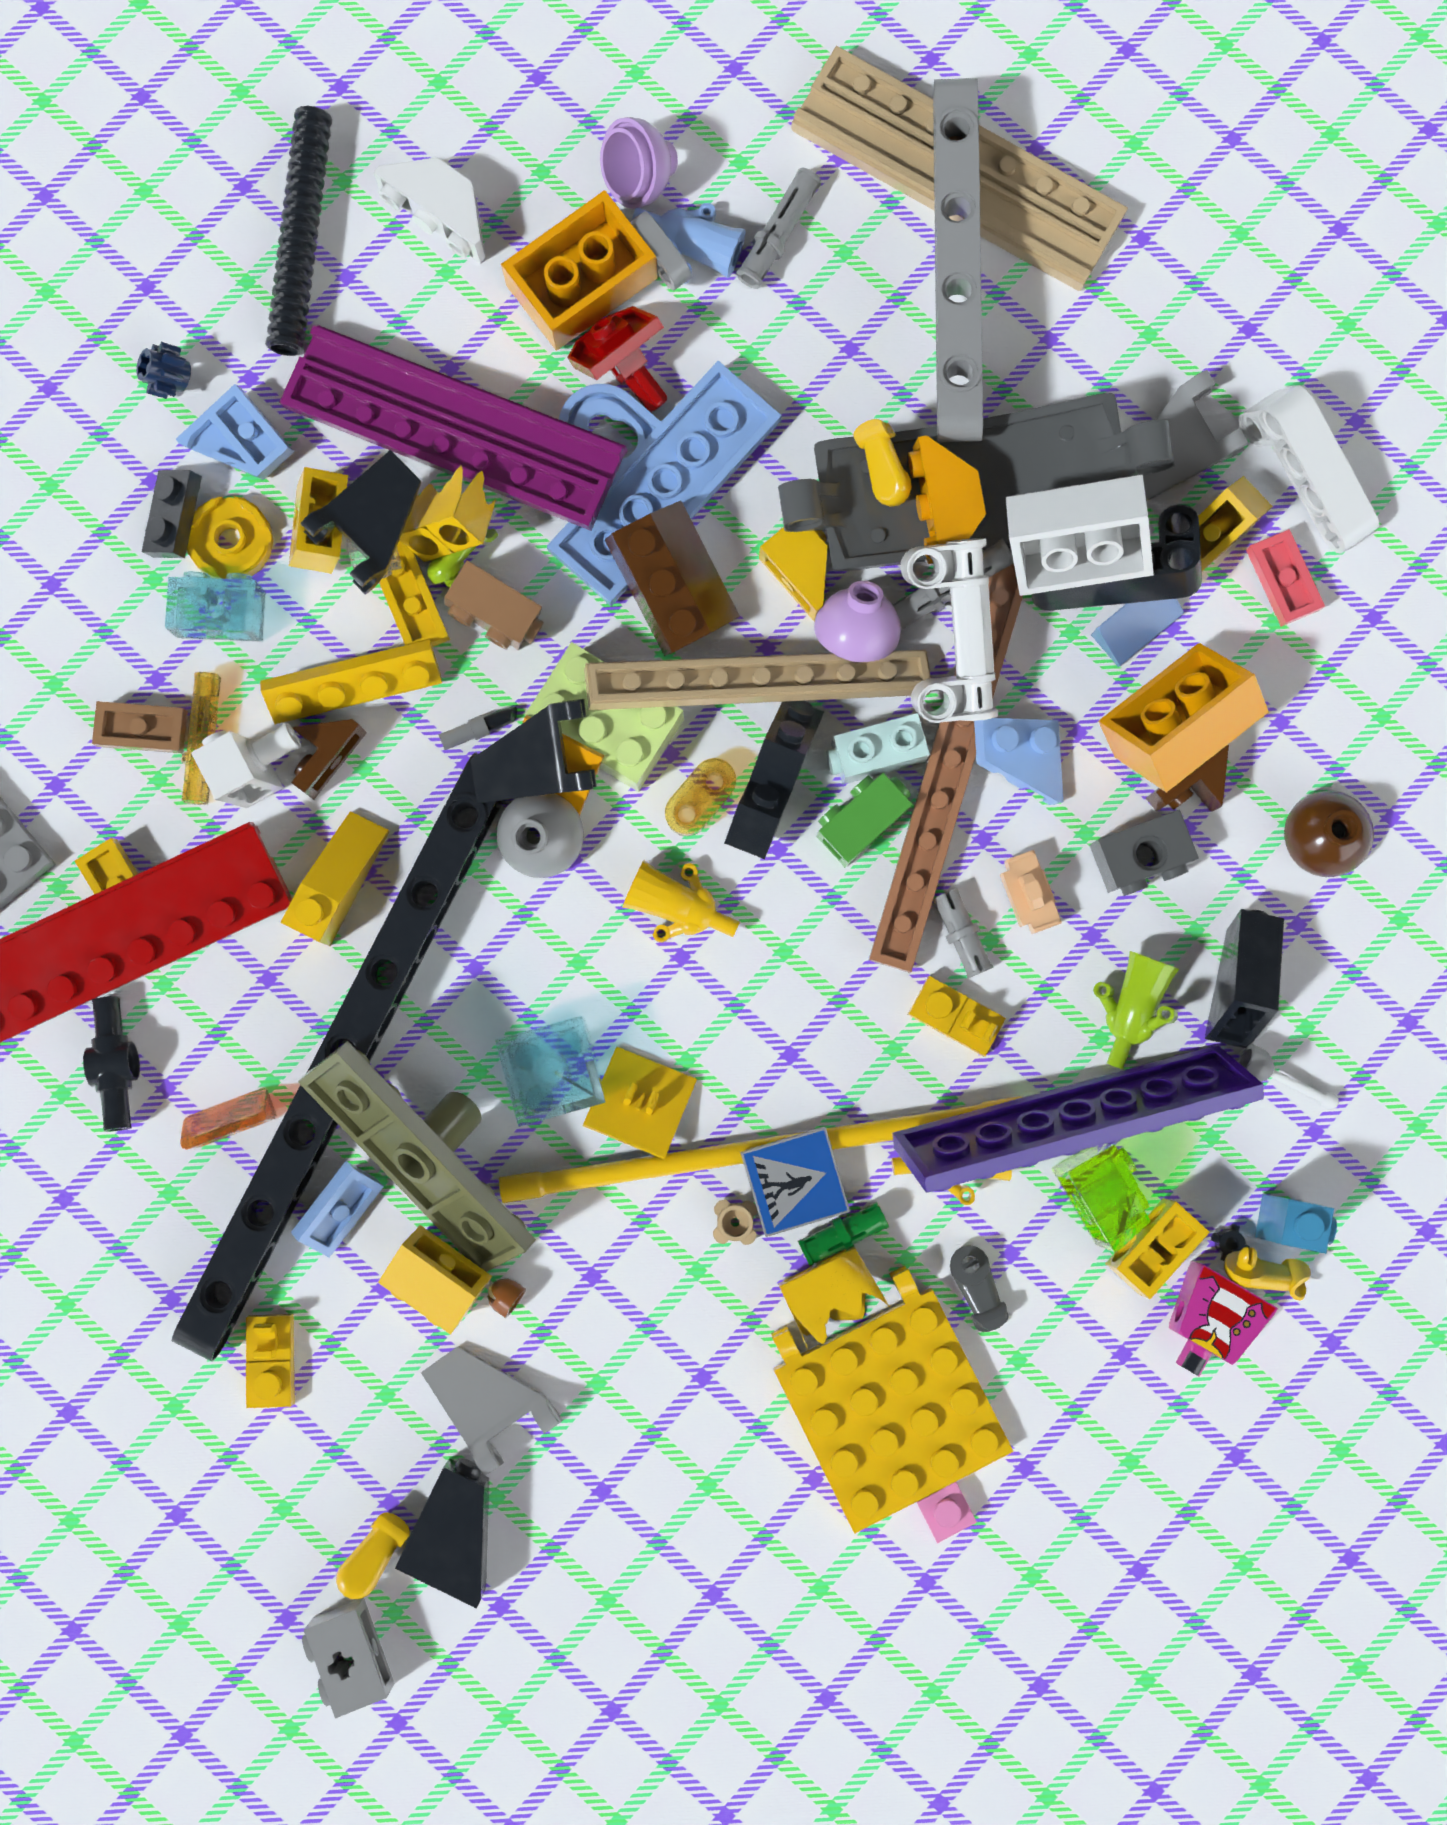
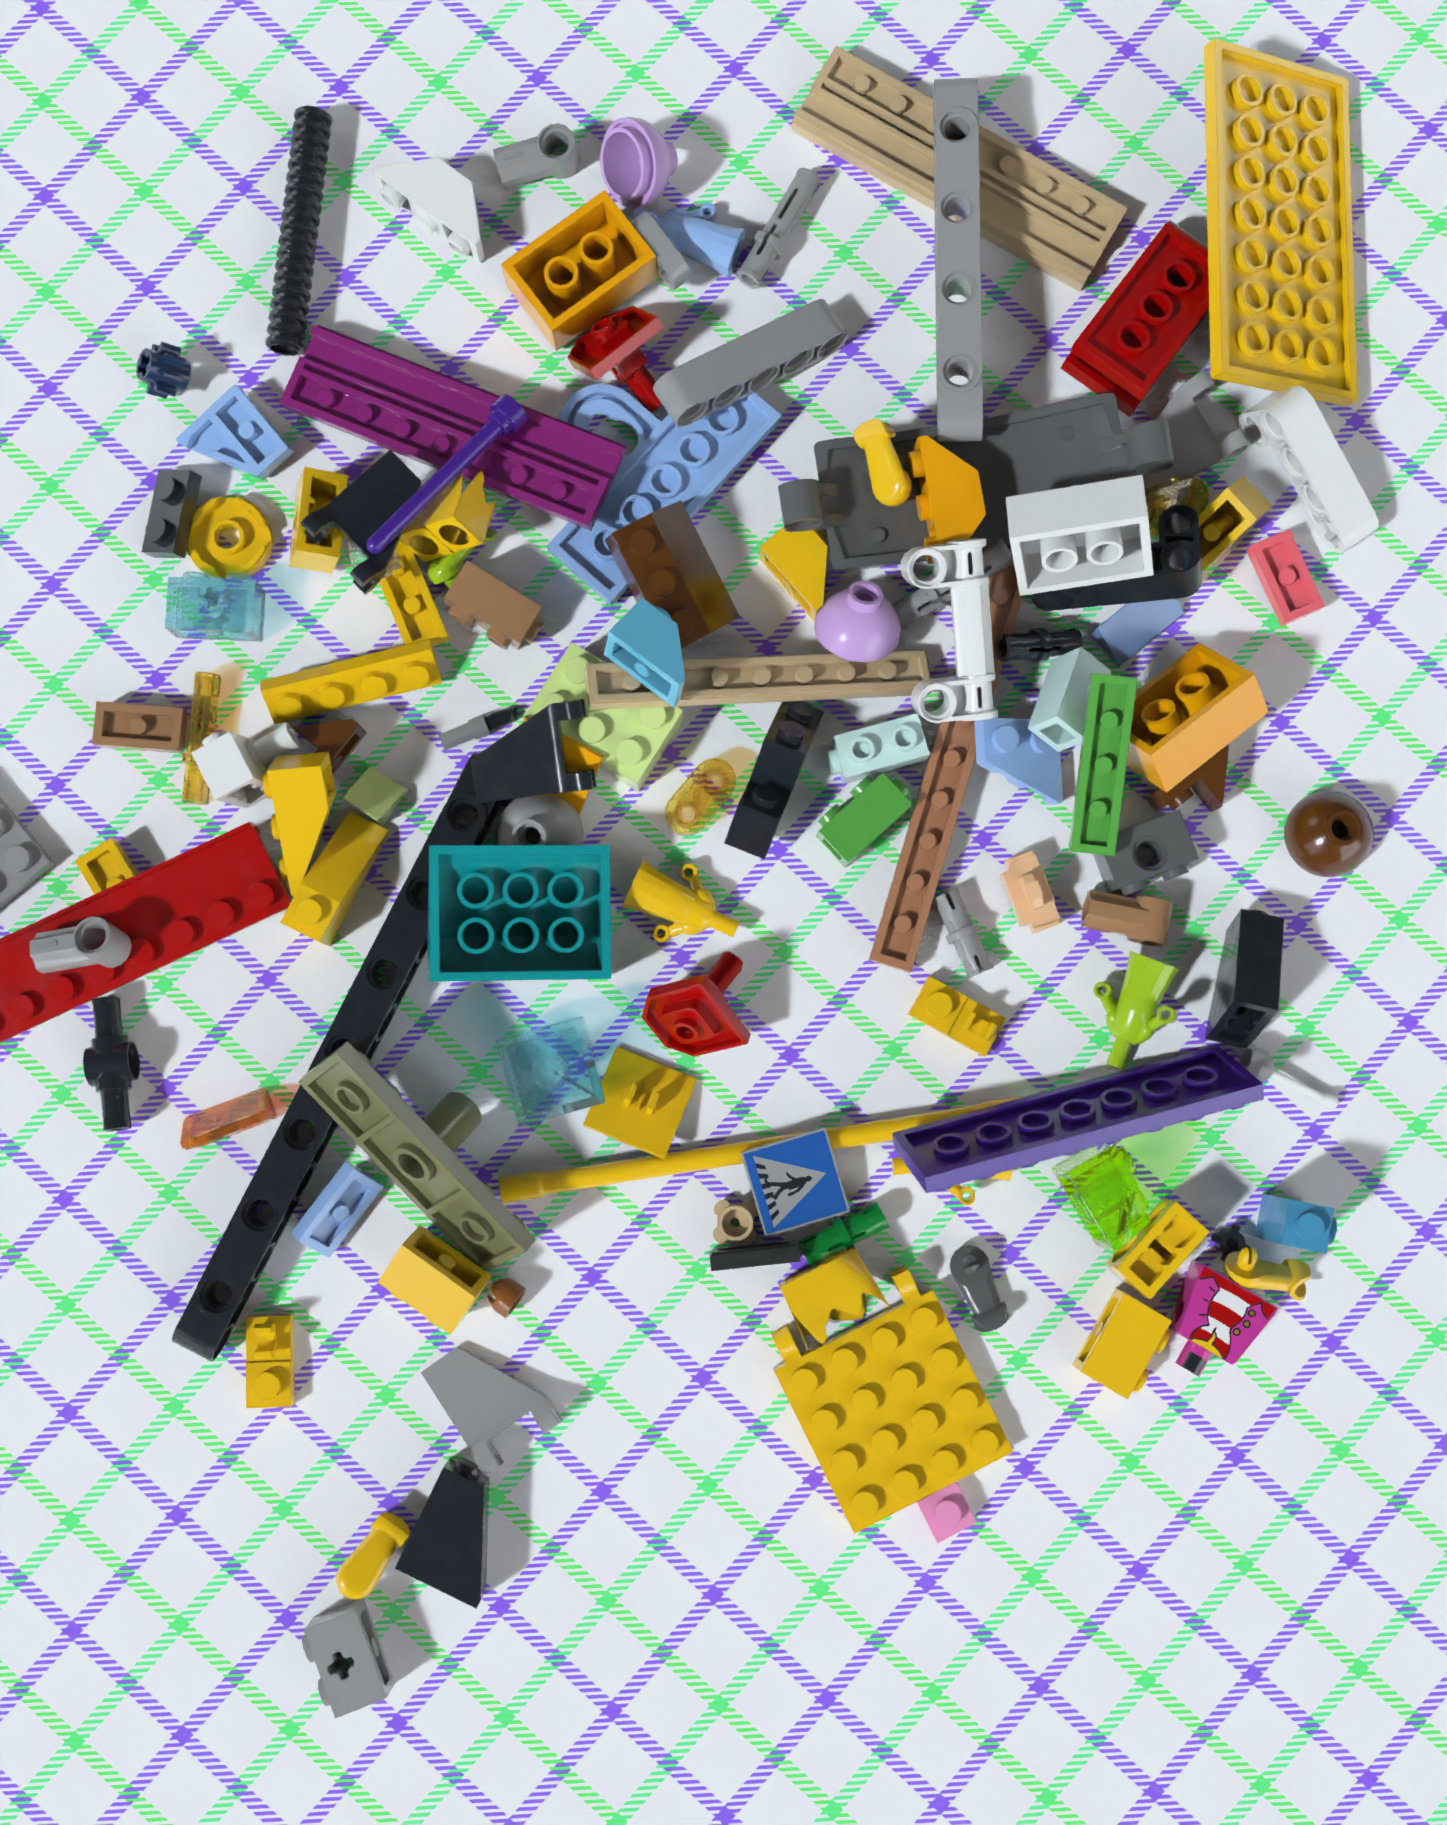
none -> light grey piece [30,917,132,974]
none -> yellow slope [263,752,336,896]
none -> yellowish green slope [343,766,407,826]
none -> dark purple piece [366,394,528,554]
none -> teal slope [428,845,611,982]
none -> light grey piece [493,123,580,189]
none -> medium azure slope [604,598,685,708]
none -> red piece [641,951,751,1057]
none -> light grey beam [653,299,849,427]
none -> pearl dark grey tile [710,1240,801,1271]
none -> black pin [995,627,1083,662]
none -> light aqua brick [1027,647,1112,752]
none -> red hinge [1060,220,1209,417]
none -> bright green plate [1068,673,1138,856]
none -> yellow brick [1072,1288,1172,1400]
none -> medium nougat piece [1081,890,1173,947]
none -> clear yellow plate [1145,475,1209,537]
none -> yellow plate [1204,38,1358,406]

